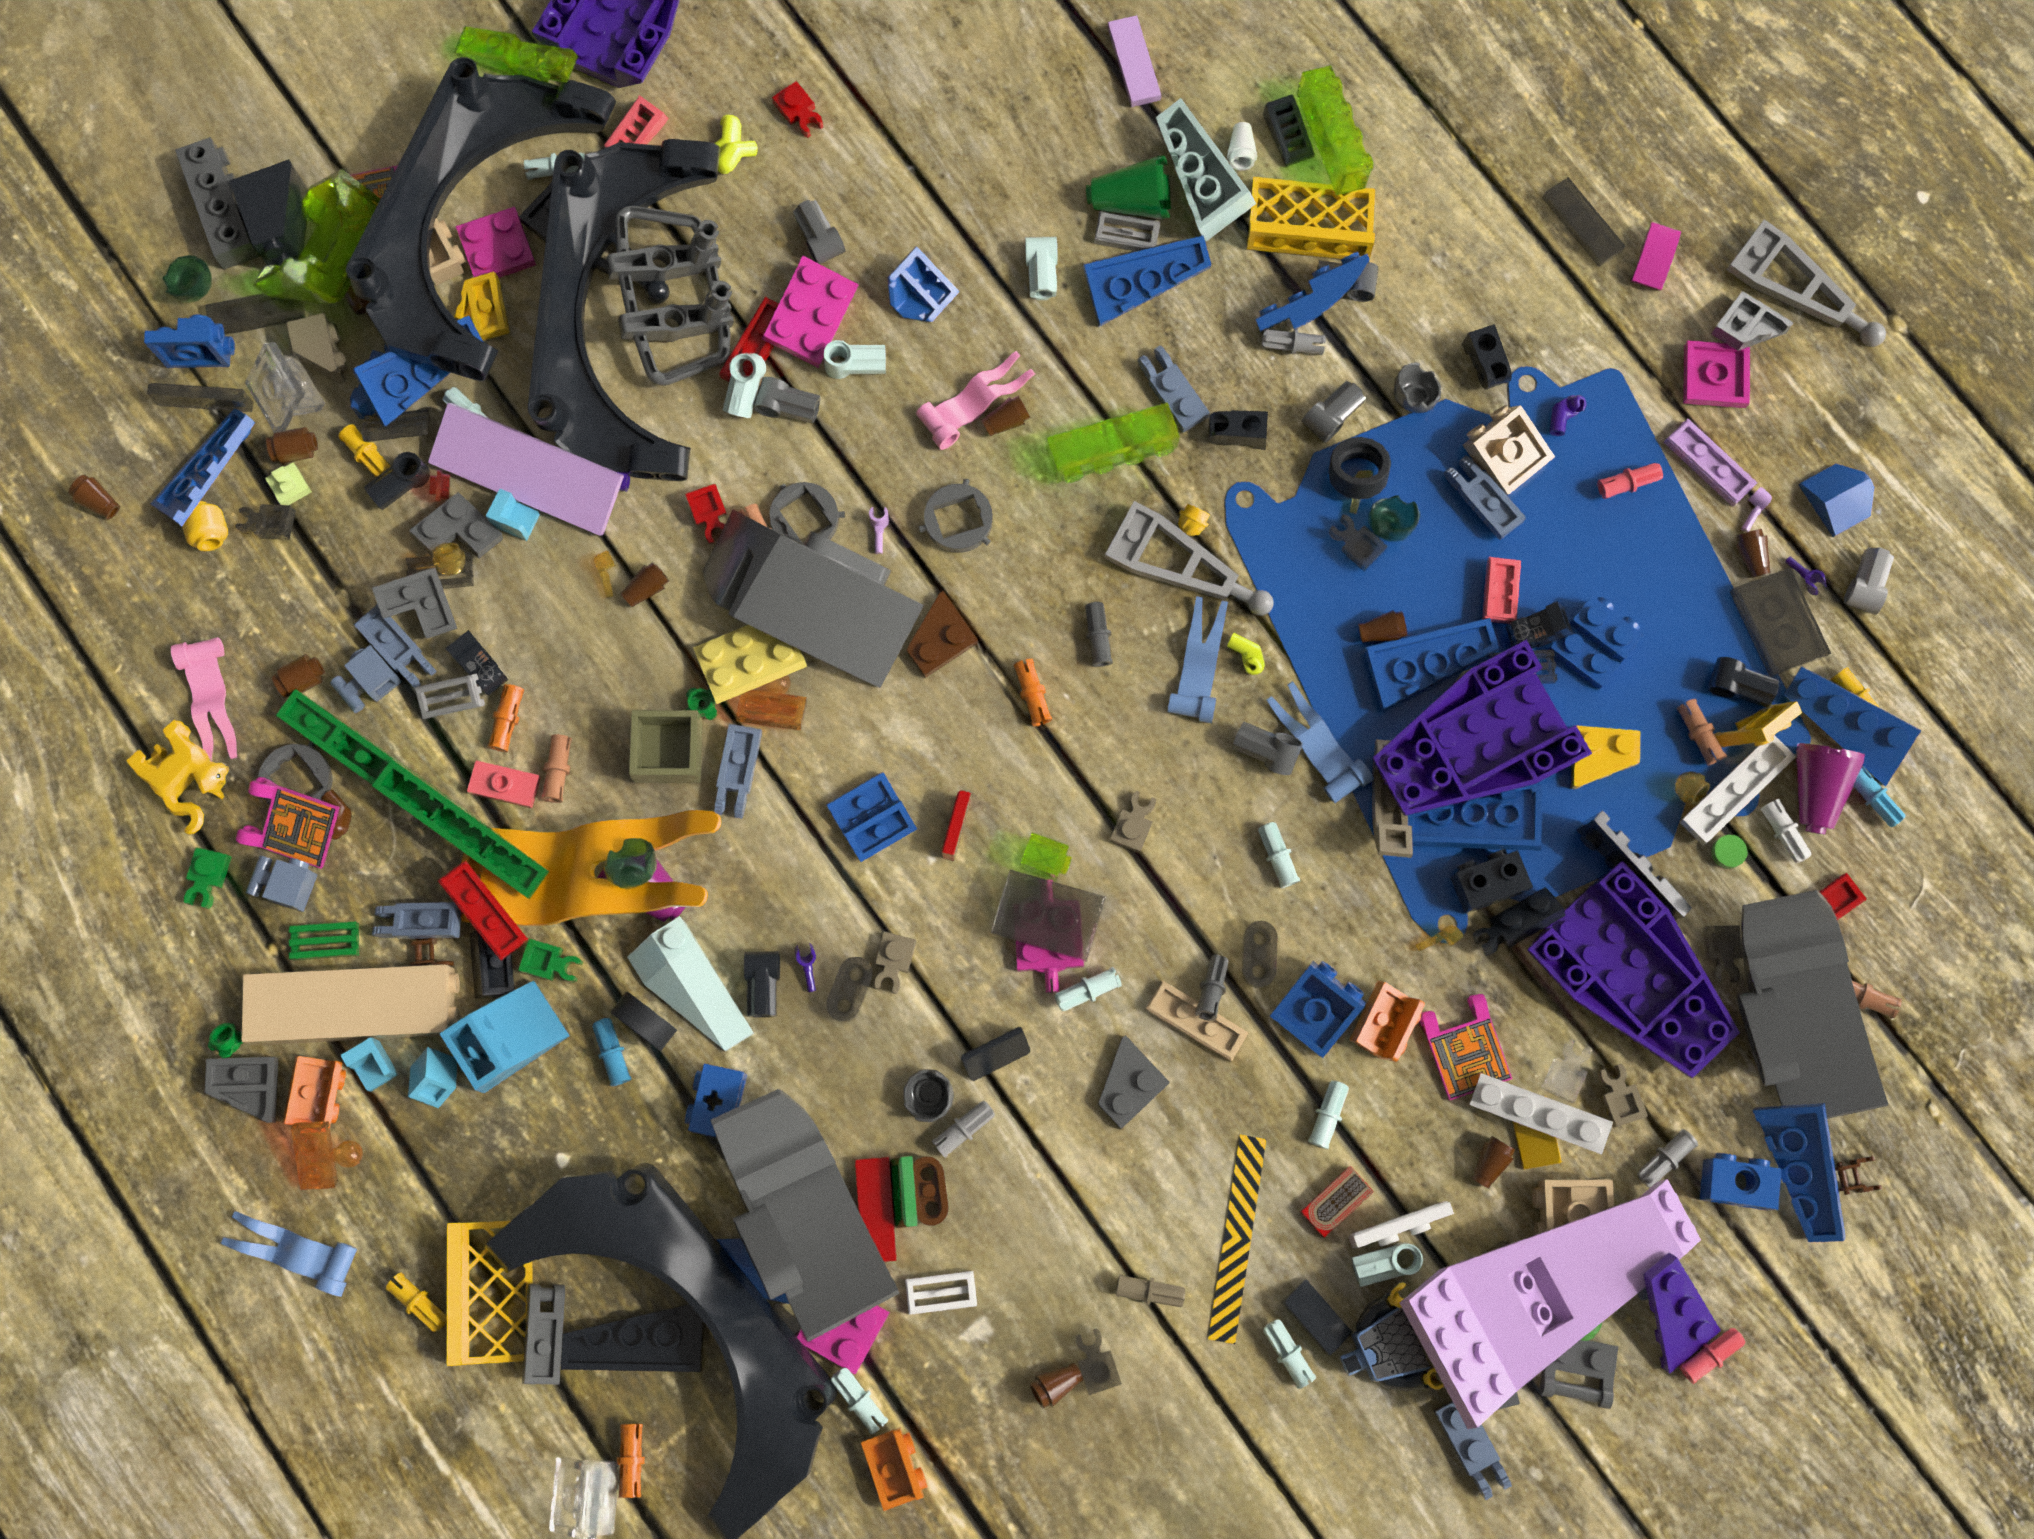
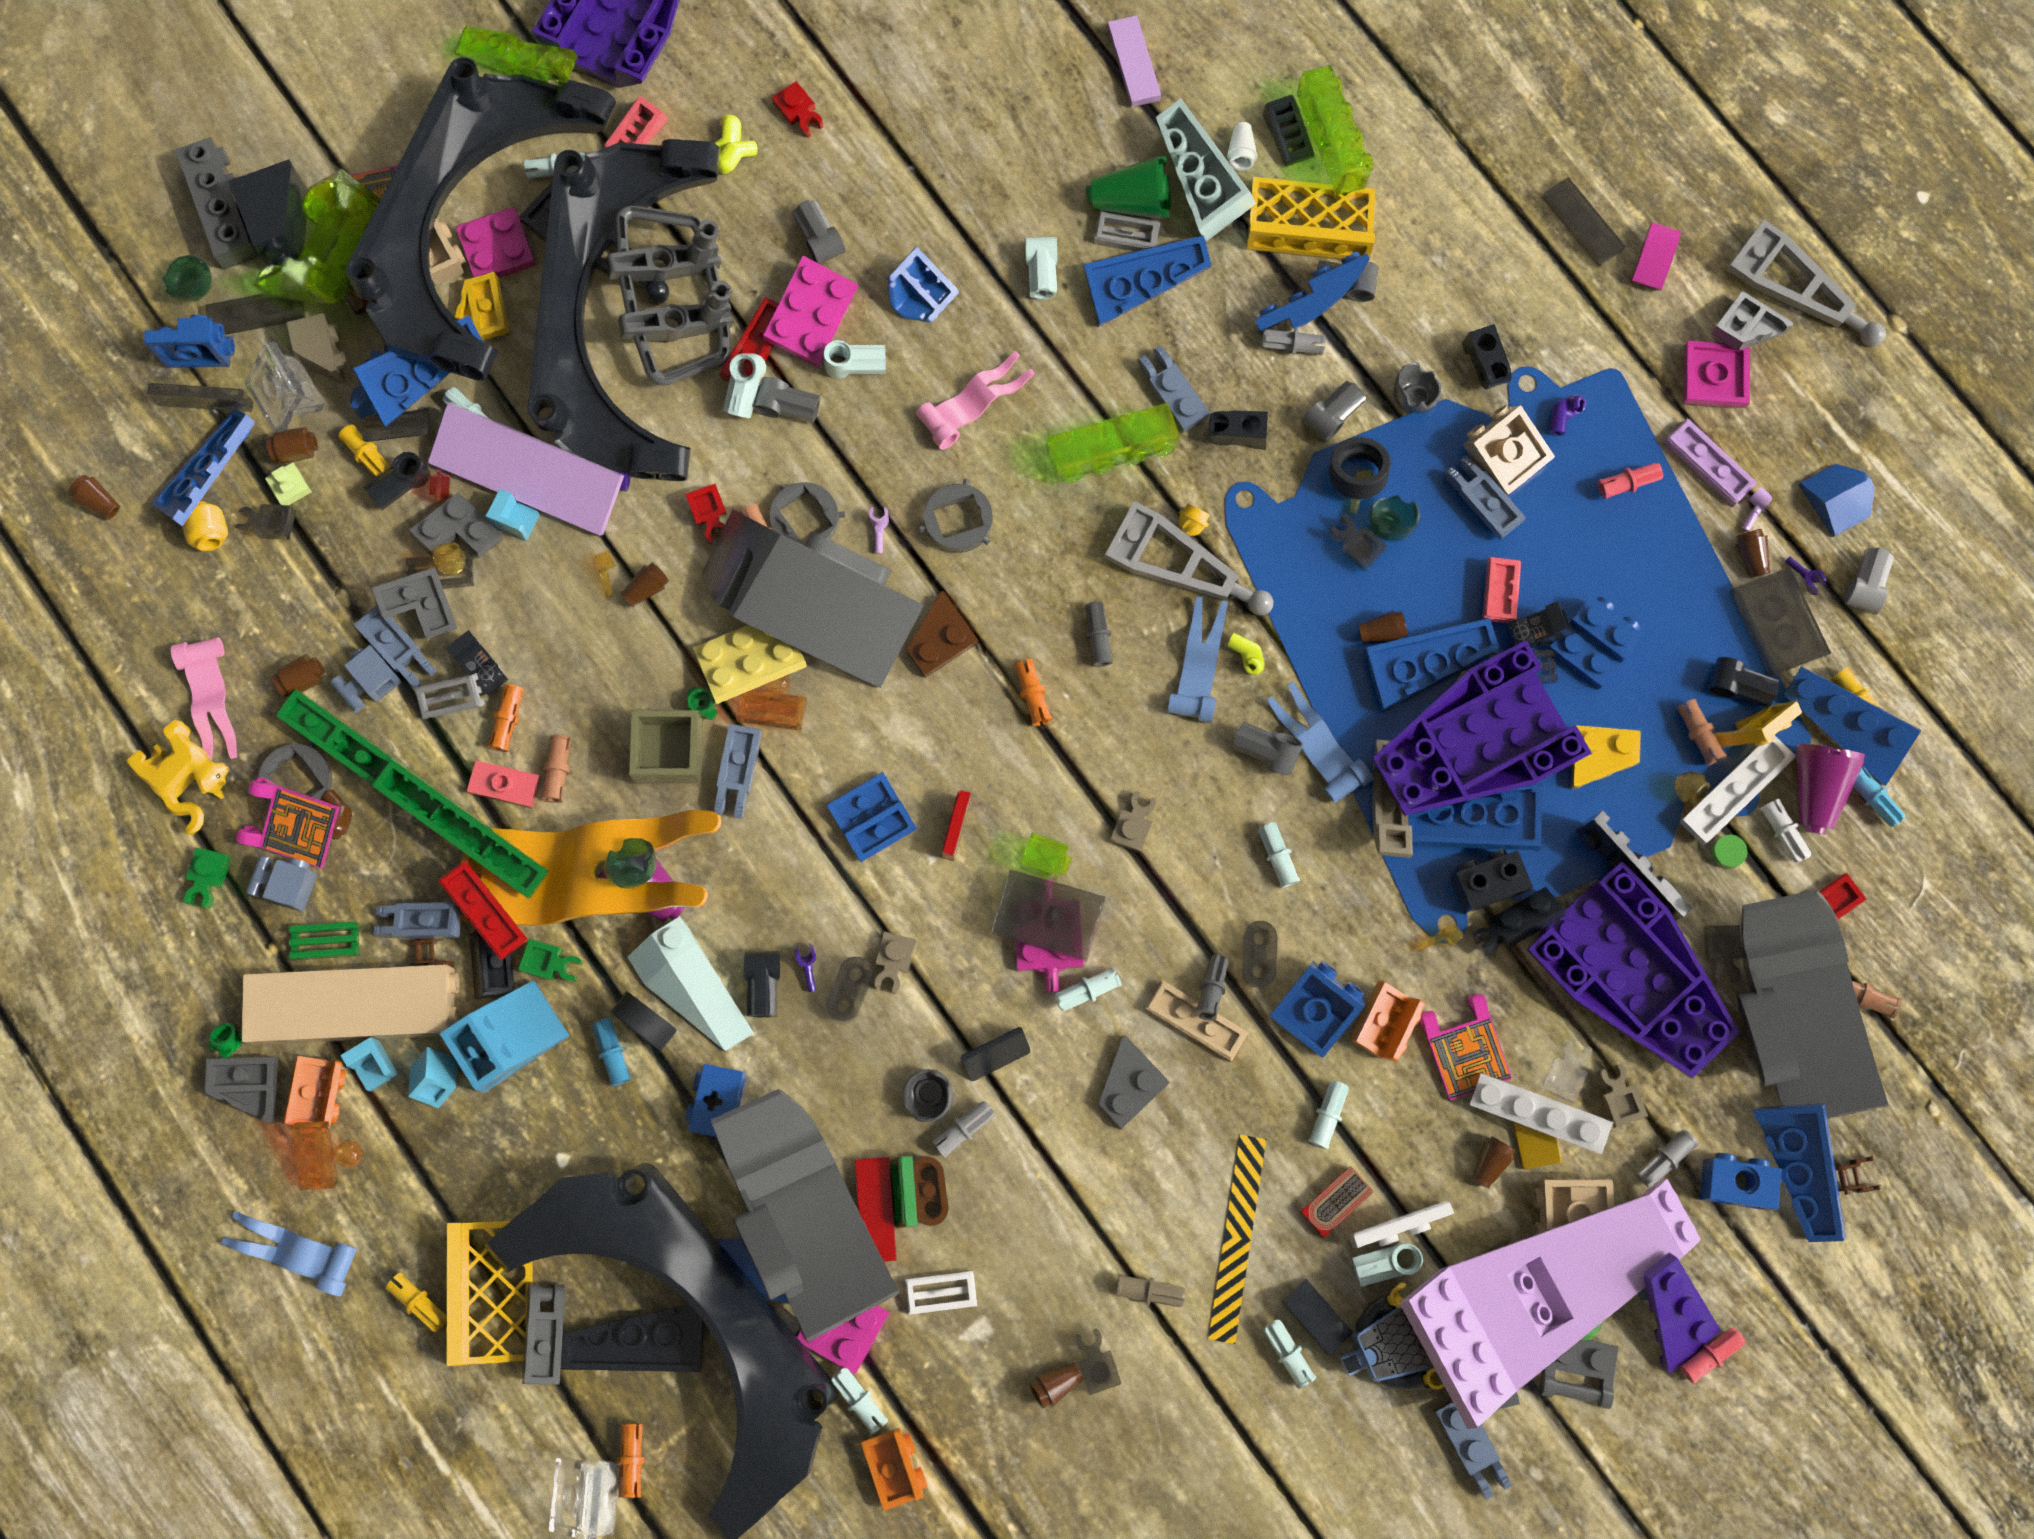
reddish brown cone [981,396,1030,437] -> none

